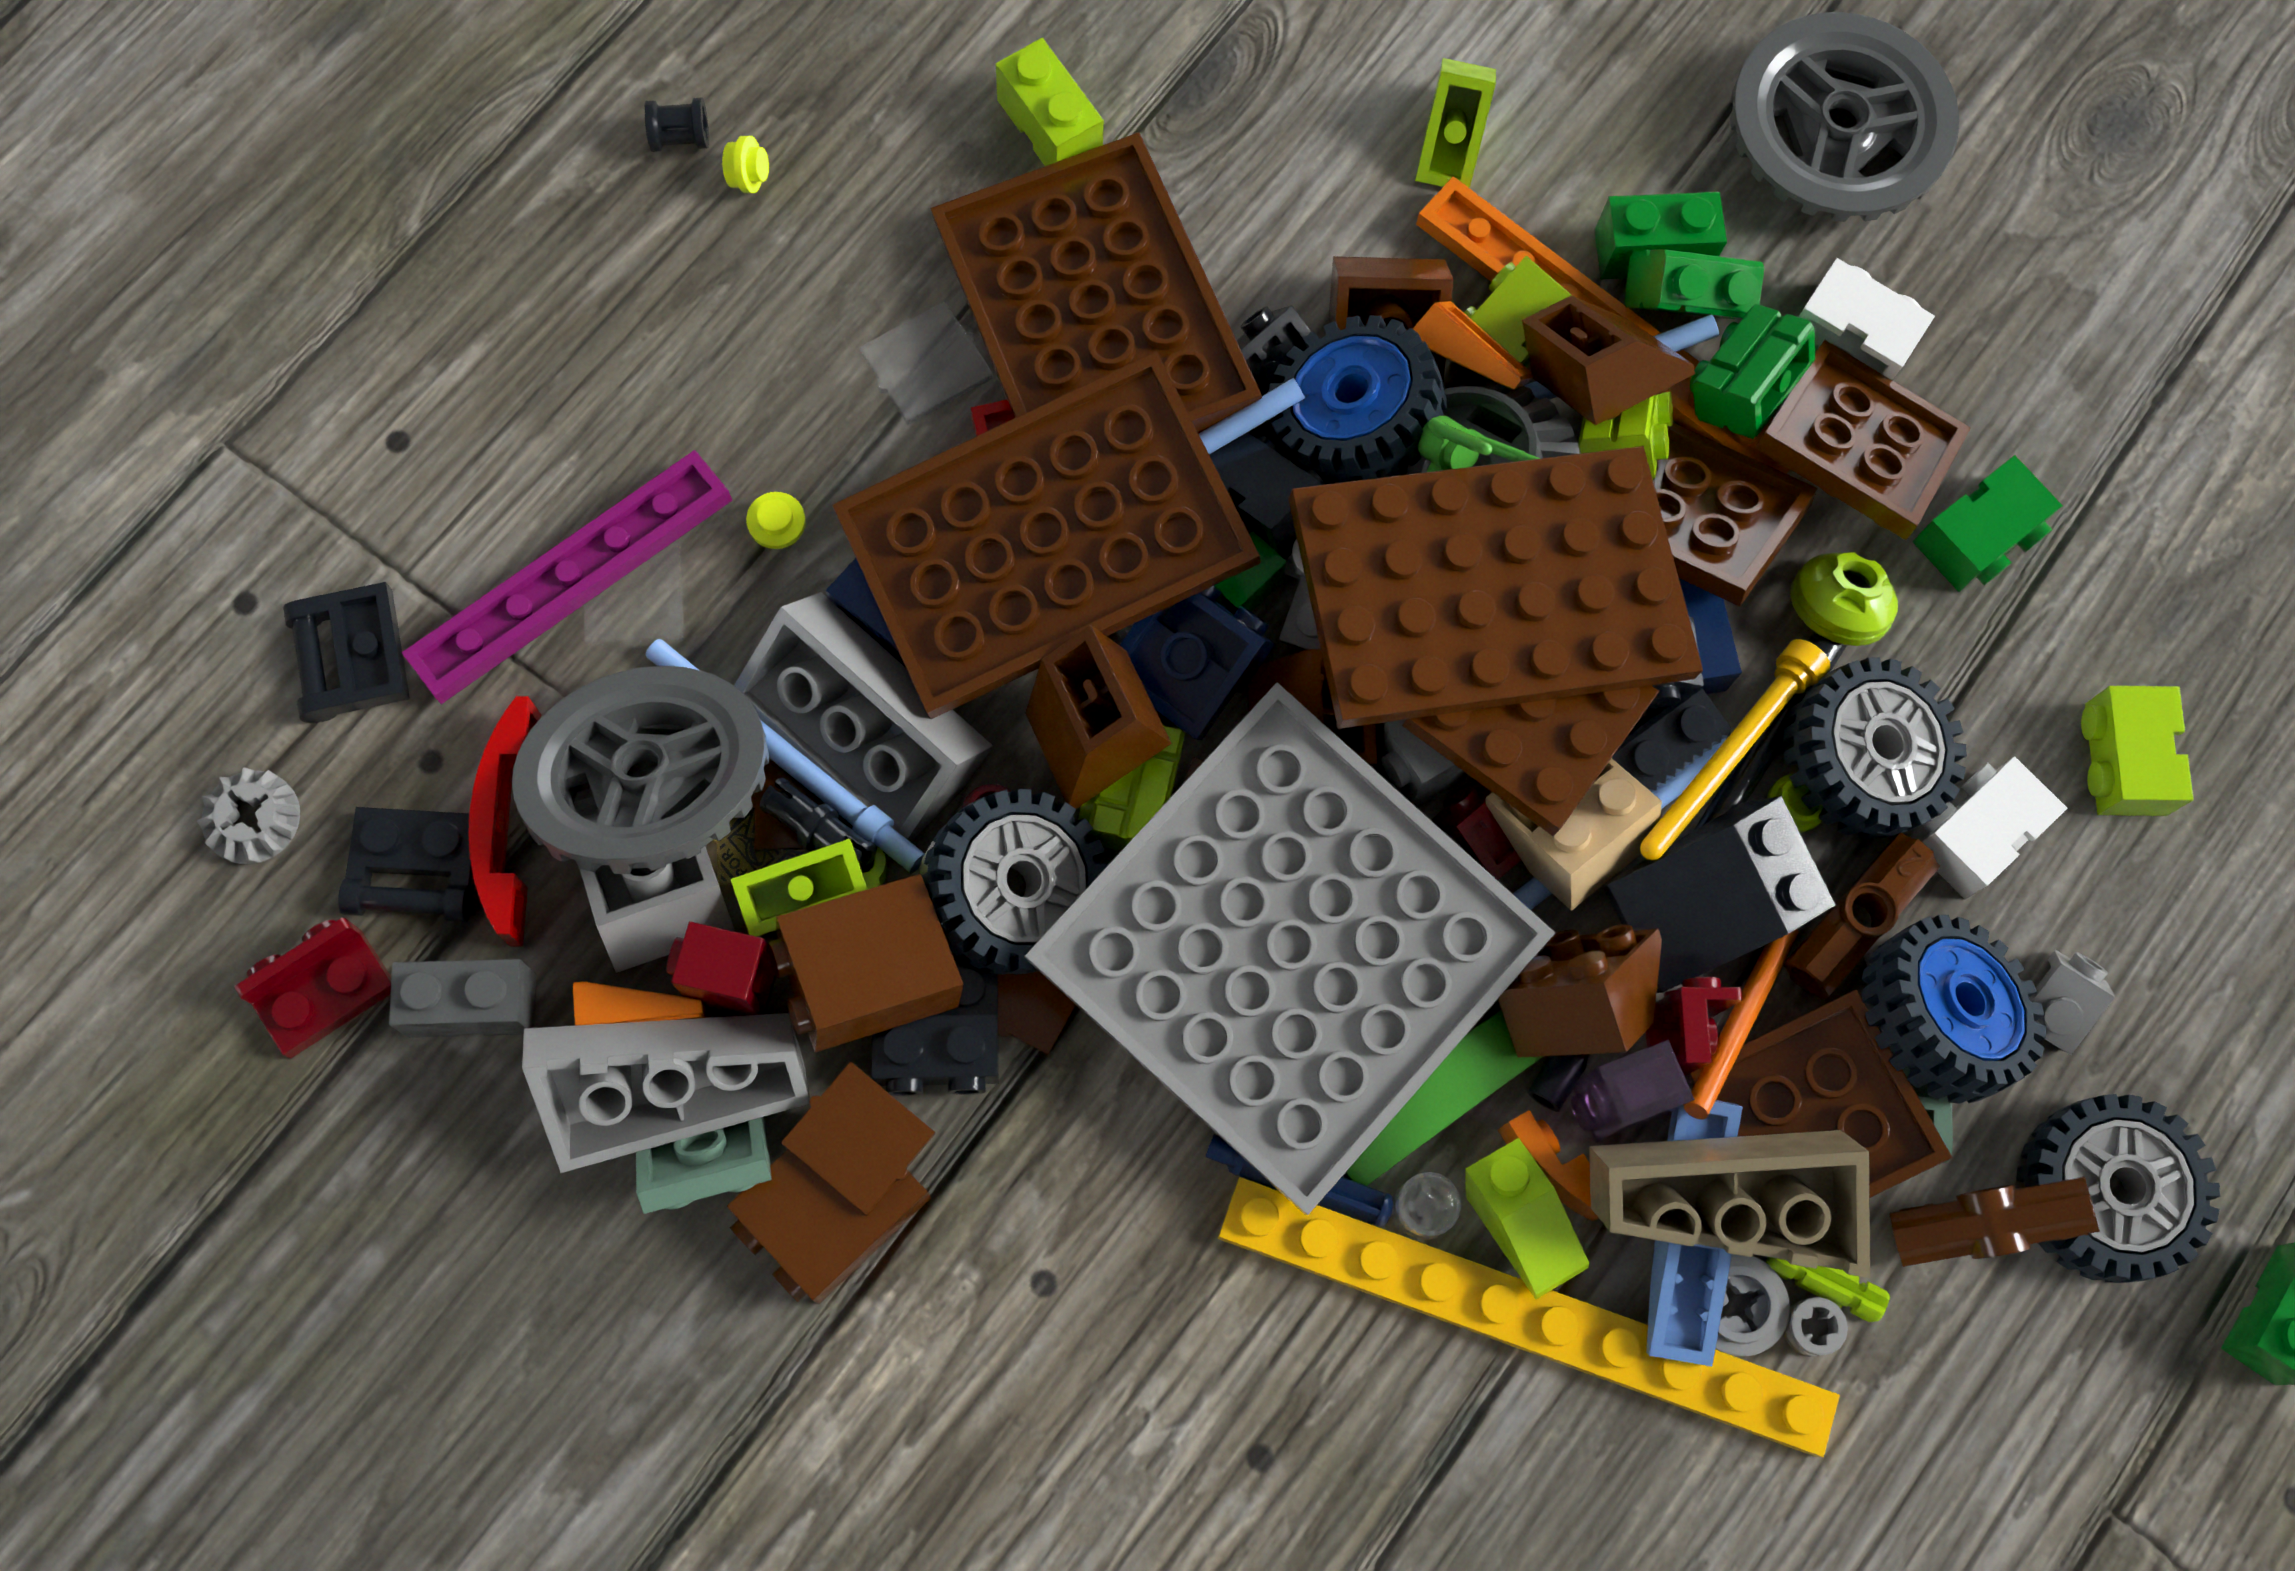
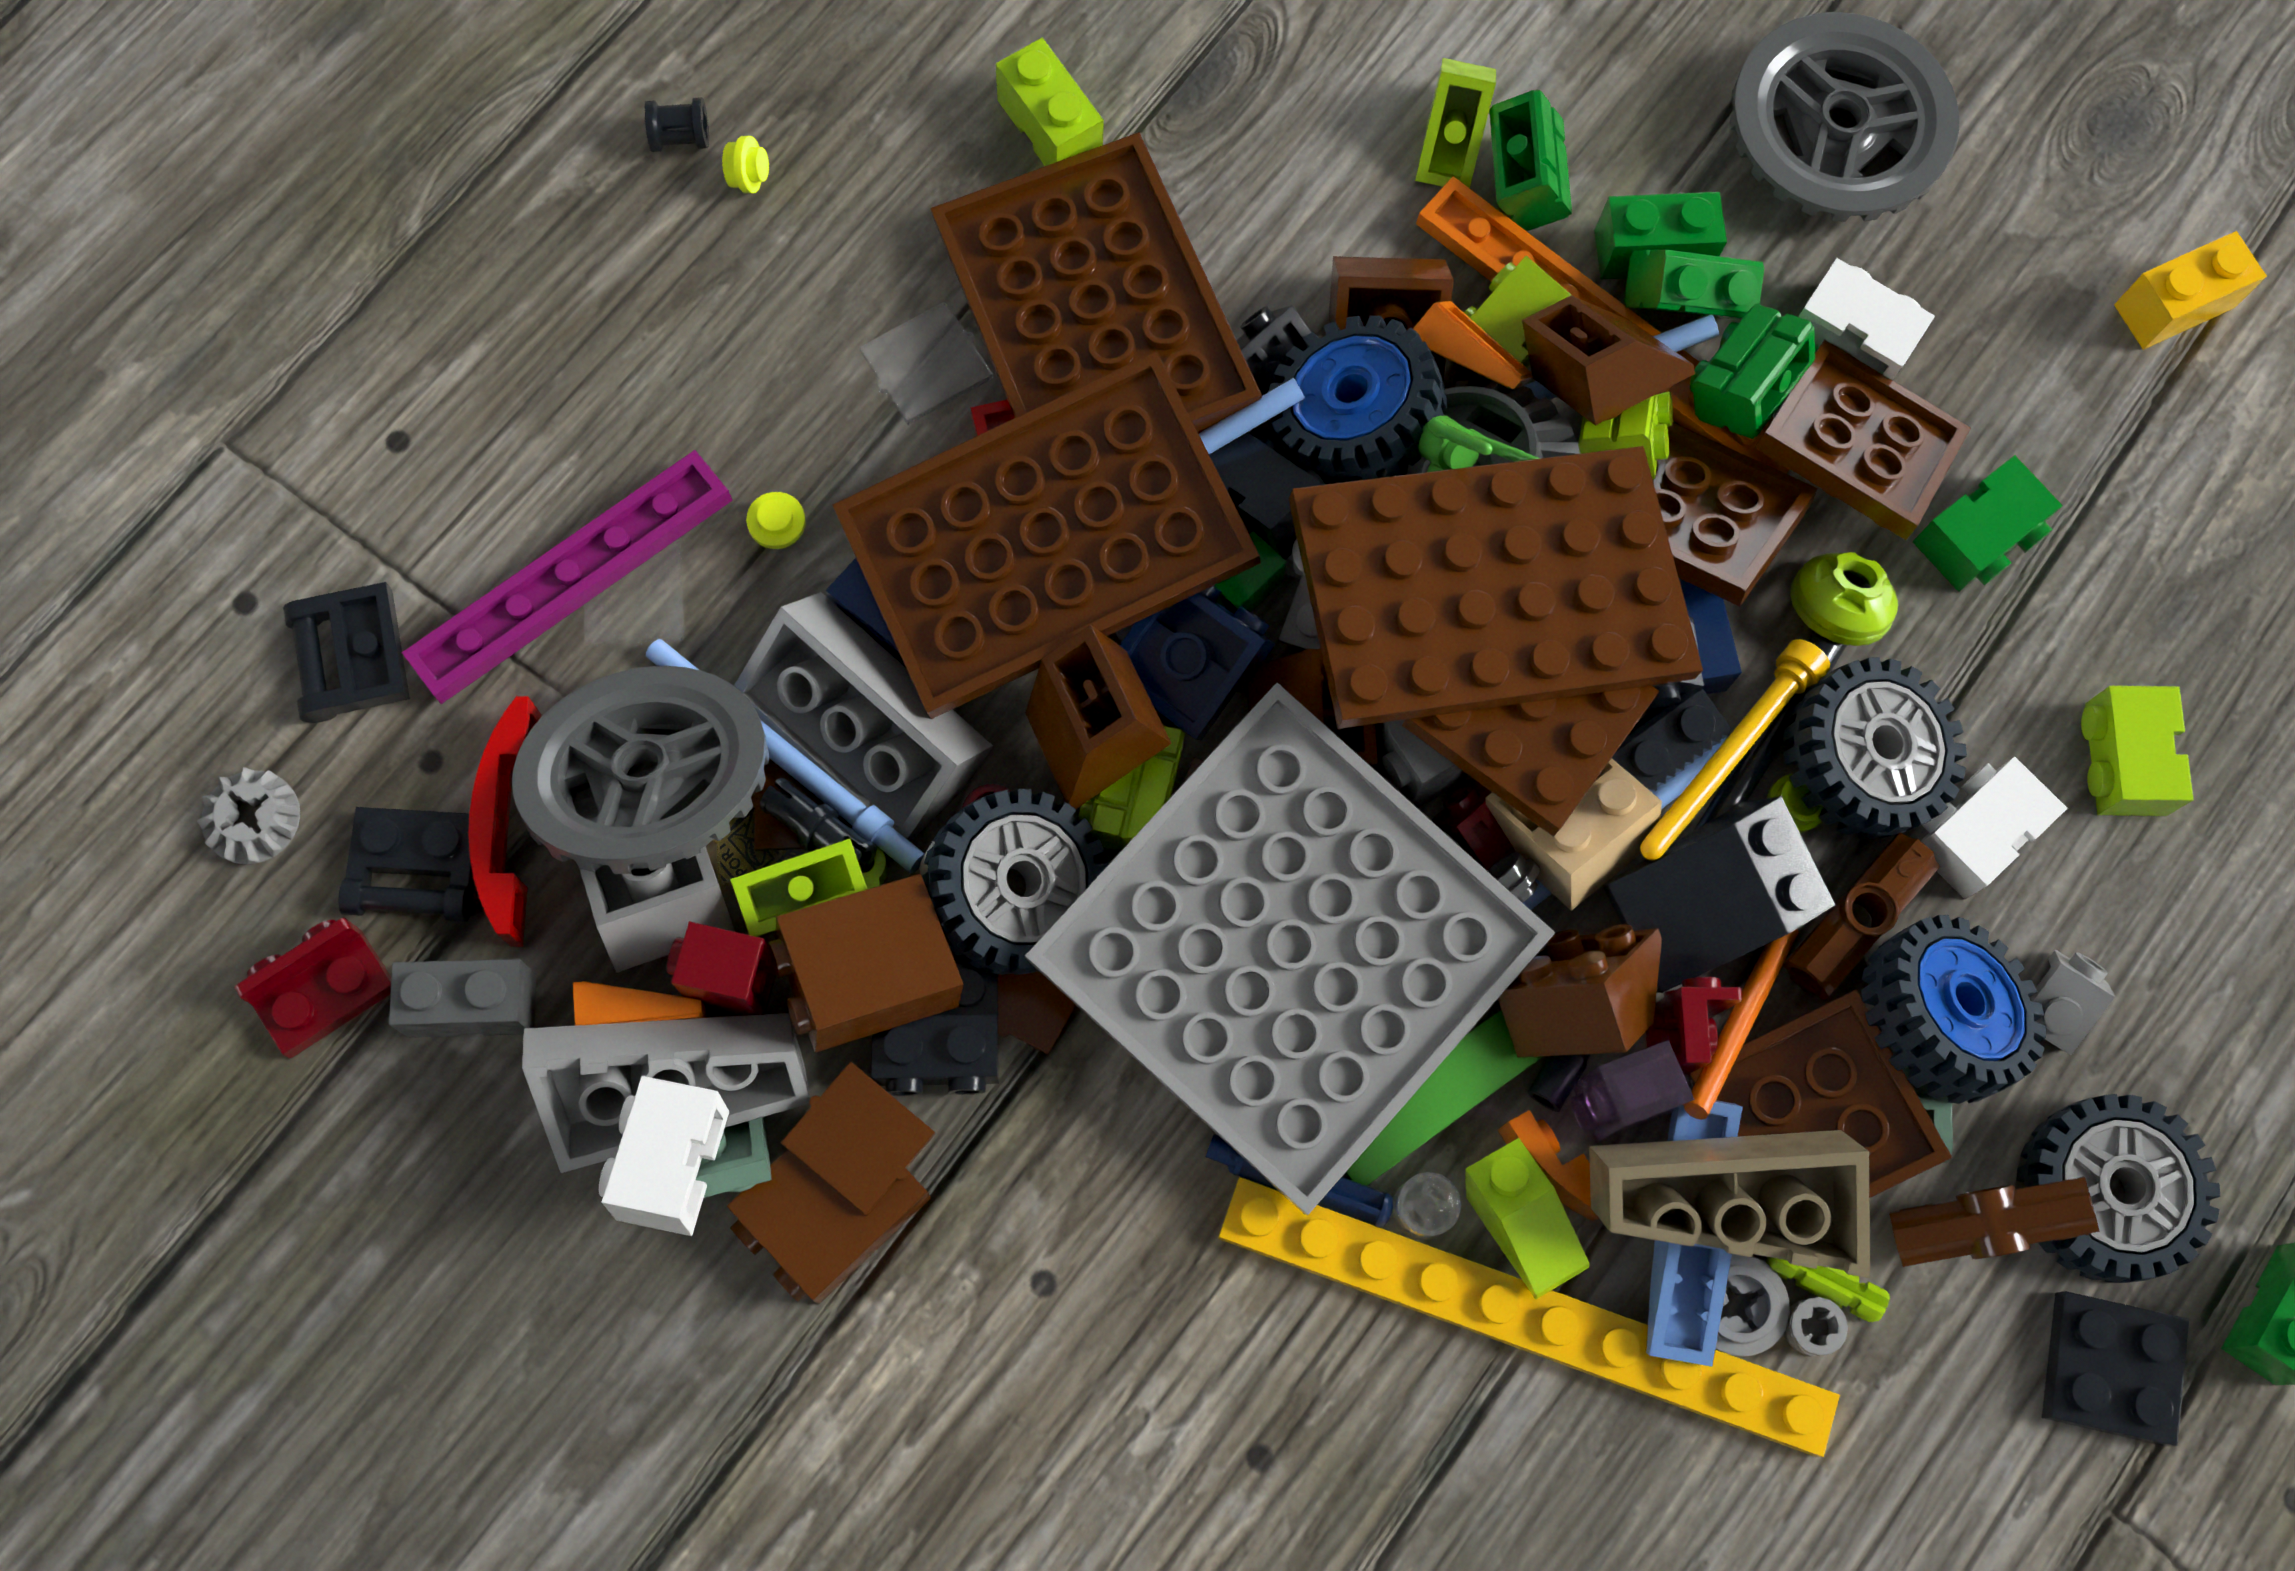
none -> white brick [599,1076,729,1236]
none -> dark grey plate [1487,852,1540,903]
none -> green brick [1489,90,1572,231]
none -> black plate [2042,1291,2189,1446]
none -> yellow brick [2114,231,2267,350]

